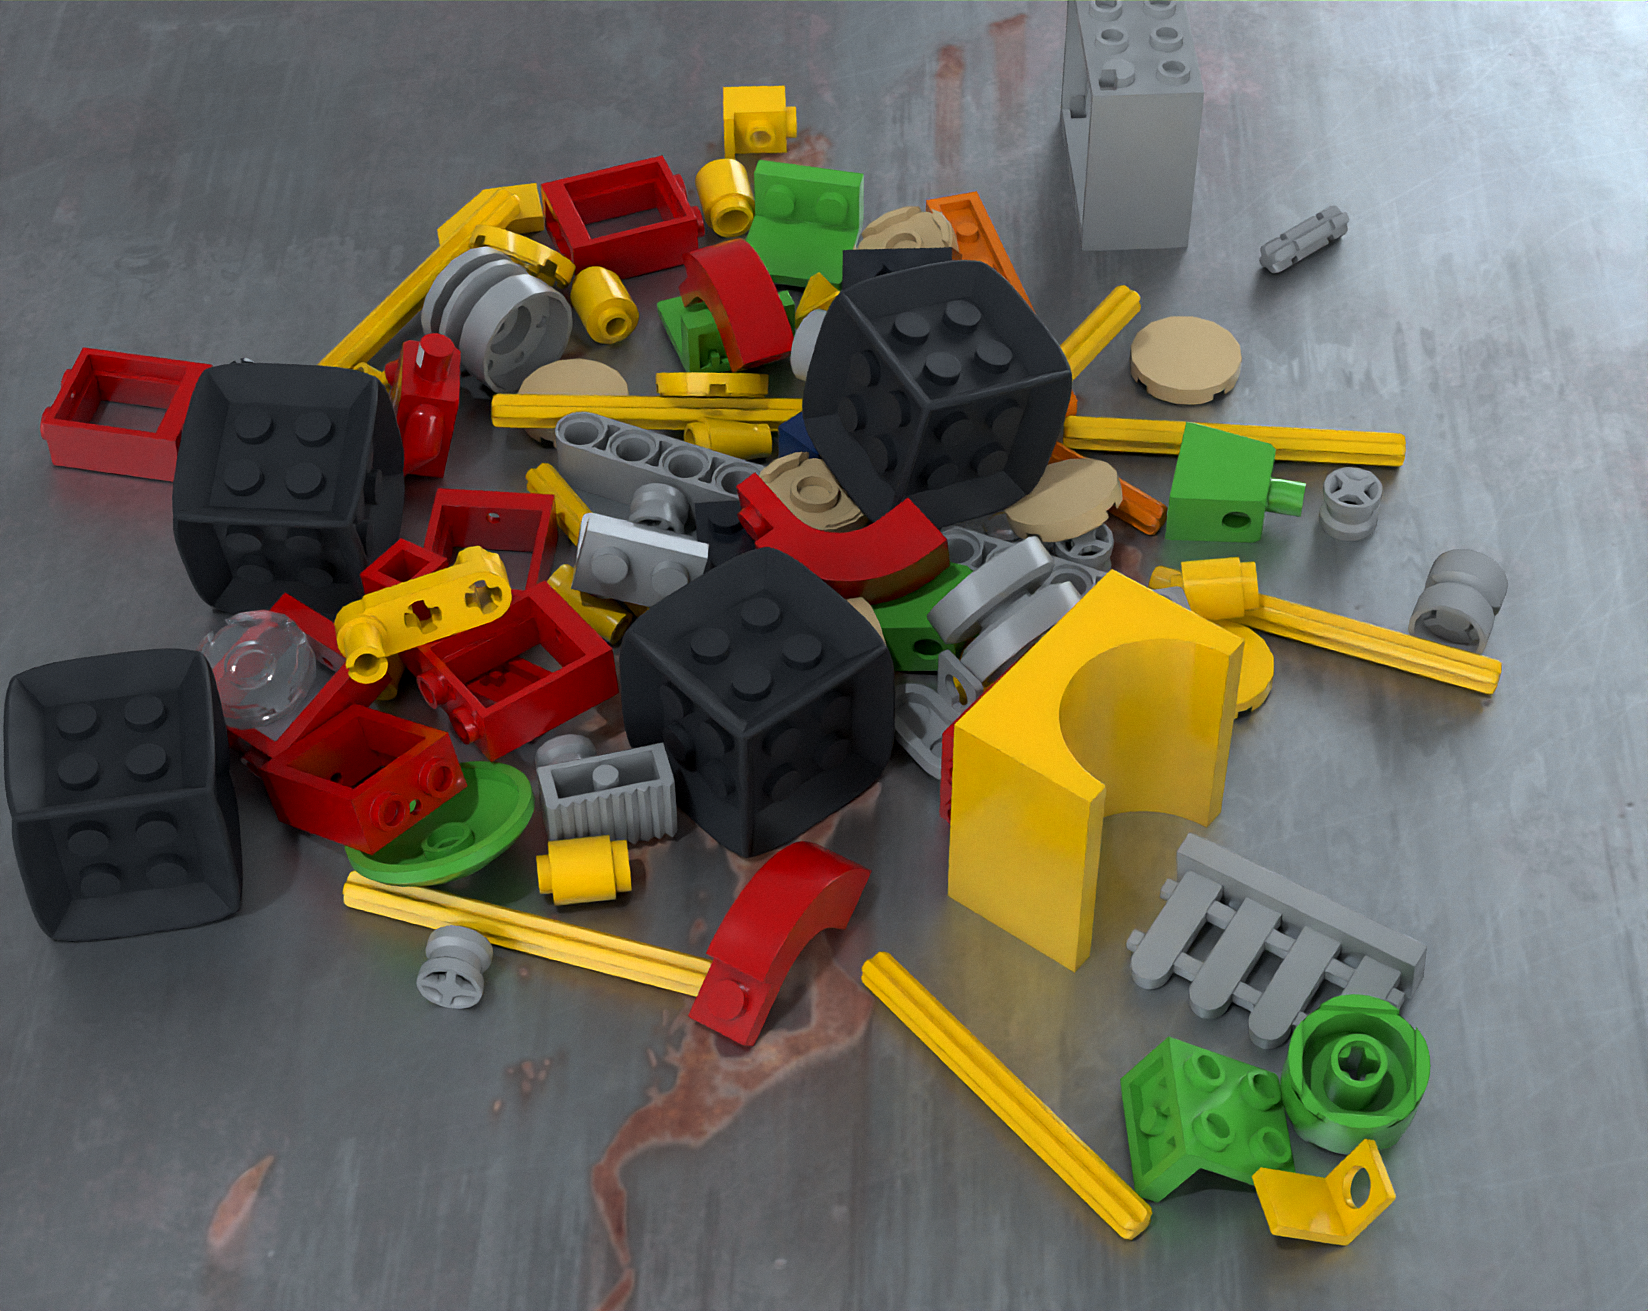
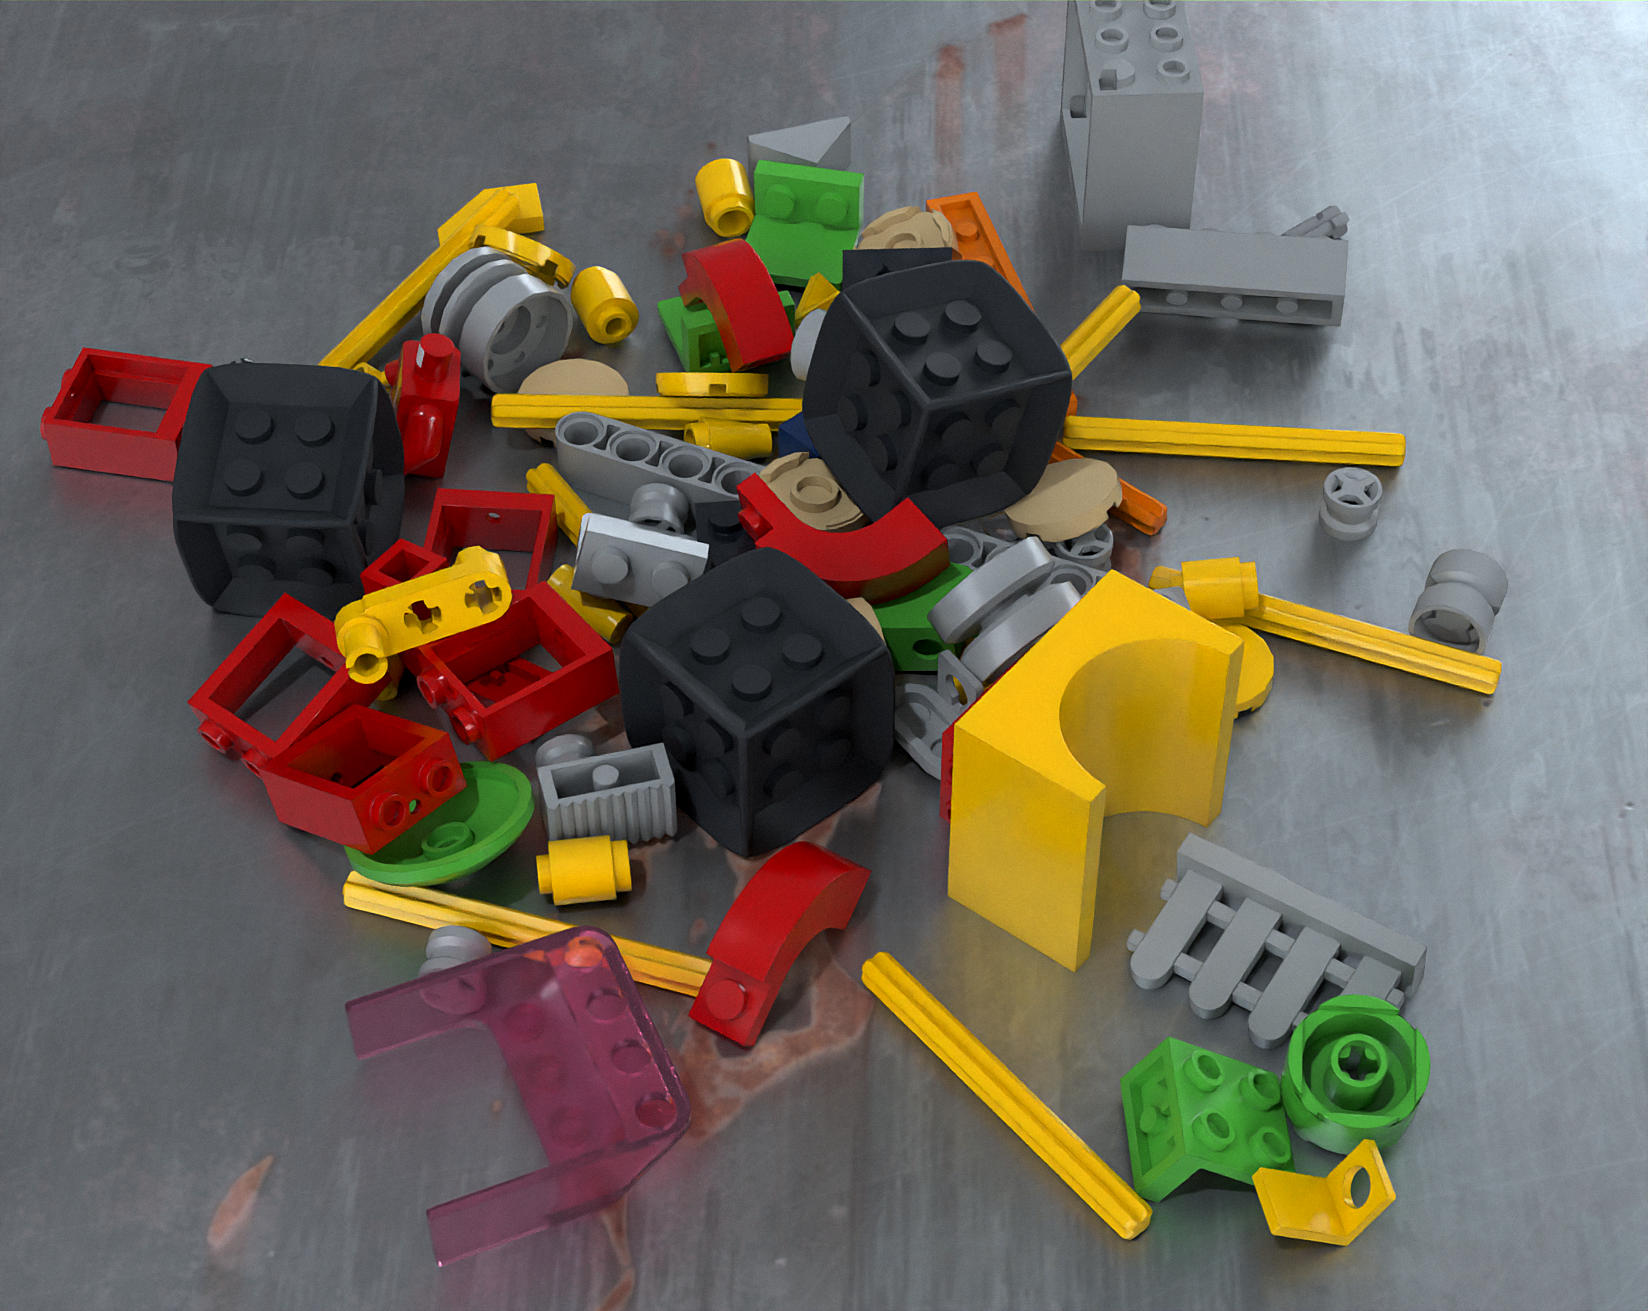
black piece [3,648,243,941] -> none
clear tile [195,610,316,730] -> none
red window [541,155,705,282] -> none
yellow brick [723,85,797,160] -> none
tan tile [1129,316,1242,404] -> none
bright green torso [1165,422,1306,543] -> none
none -> clear pink windscreen [344,925,692,1266]
none -> light grey slope [747,116,851,184]
none -> light grey brick [1122,224,1349,326]

